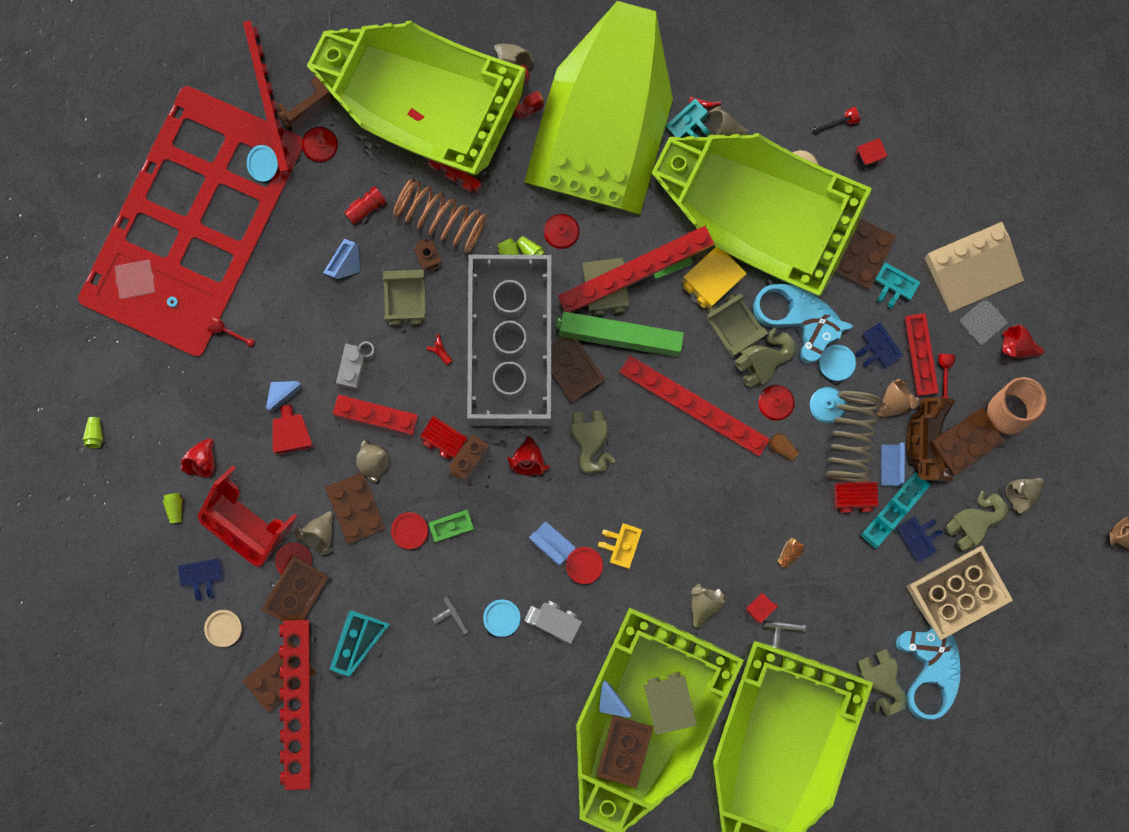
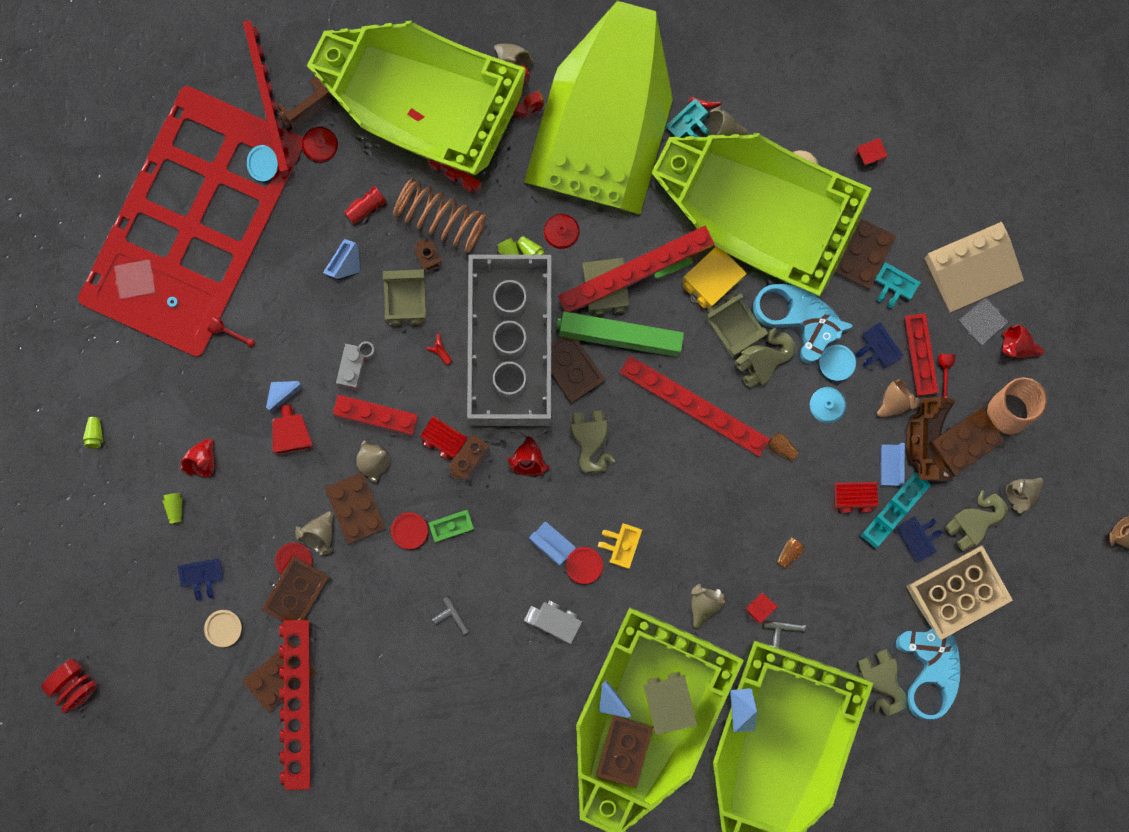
red windscreen [198,466,297,567] -> none
teal wedge [328,610,390,677] -> none
medium azure piece [483,599,520,637] -> none
red piece [758,385,795,421] -> none
hinge [812,107,861,134] -> none
dark tan piece [826,391,882,483] -> none
none -> red wheel [41,658,98,714]
none -> medium blue slope [730,688,757,733]

